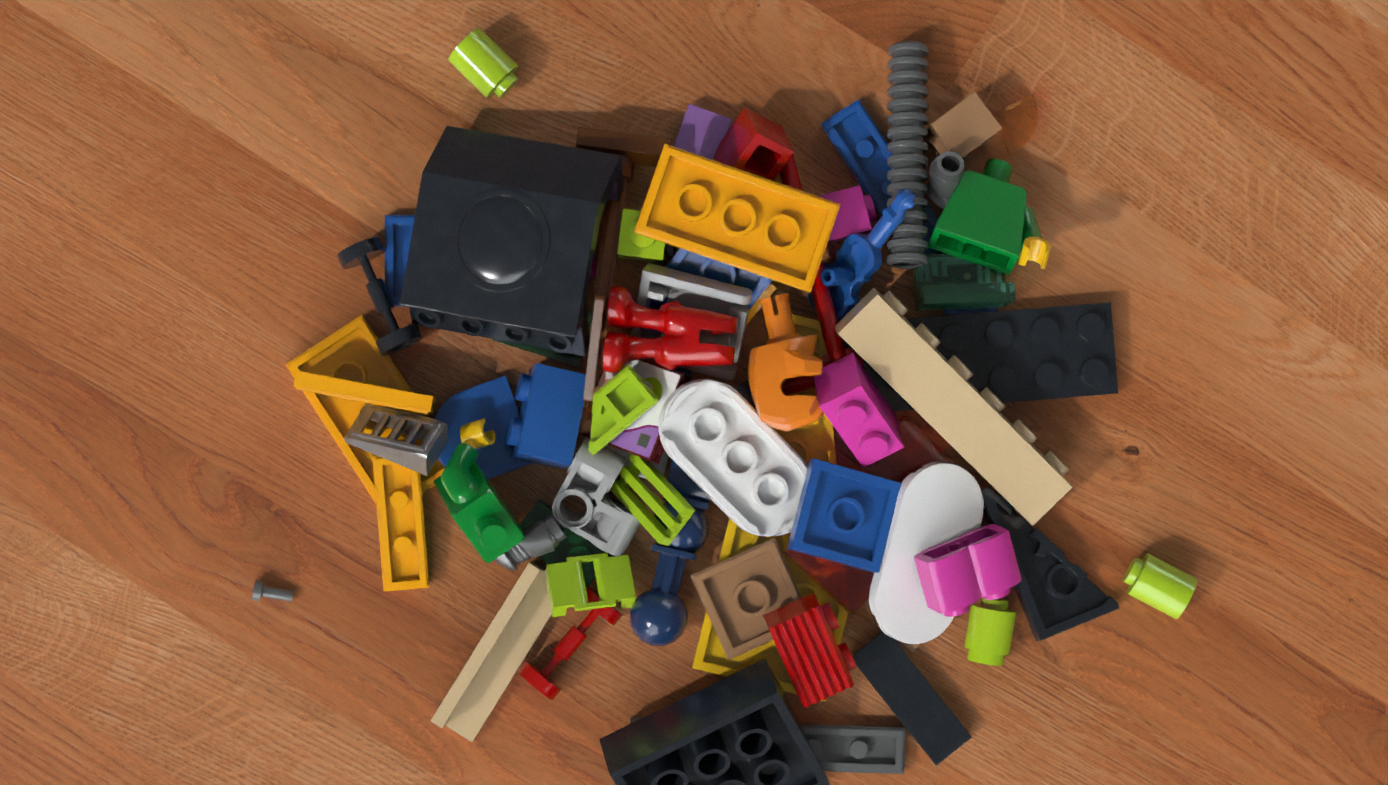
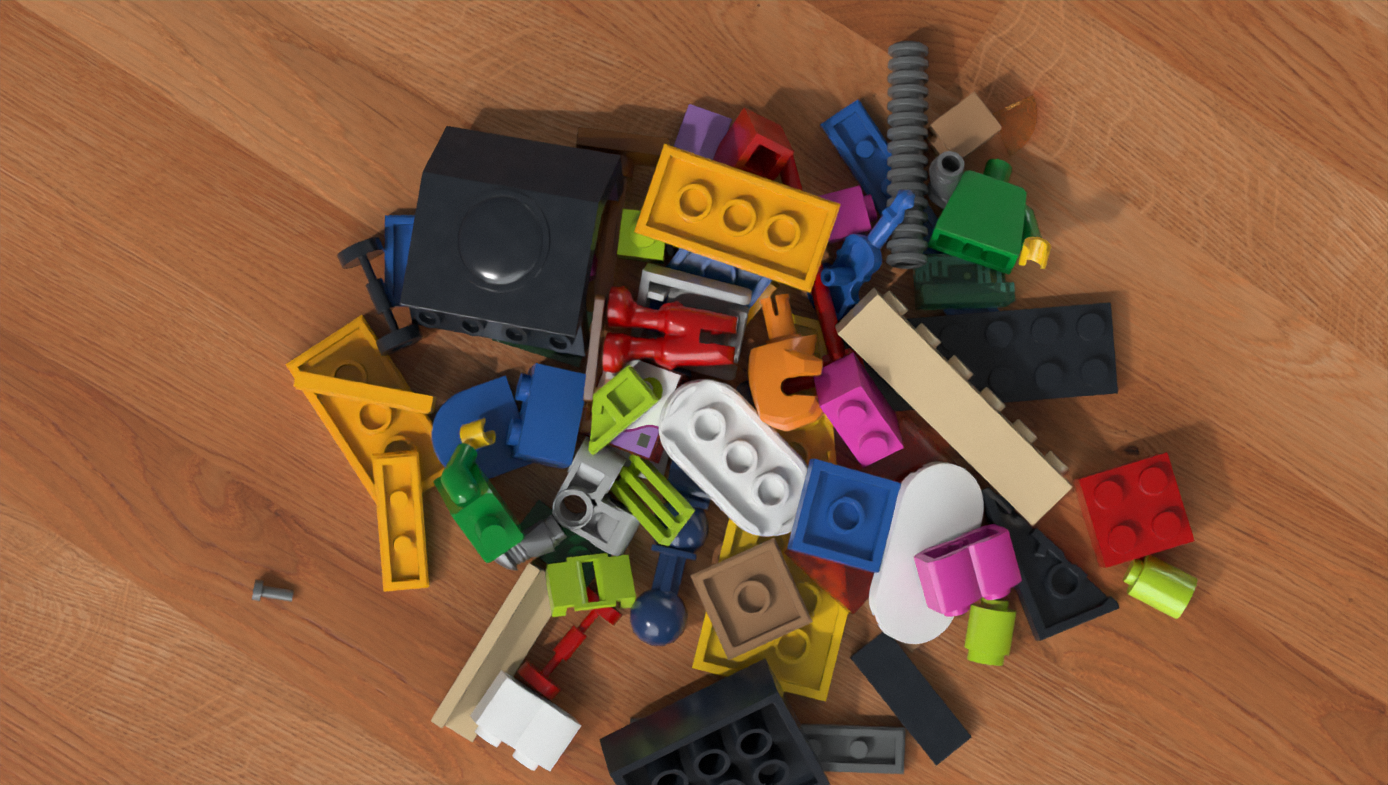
flat silver slope [344,403,448,476] -> none
lime brick [448,28,519,99] -> none
red brick [763,593,857,707] -> none
none -> white brick [470,670,581,771]
none -> red brick [1072,452,1195,568]

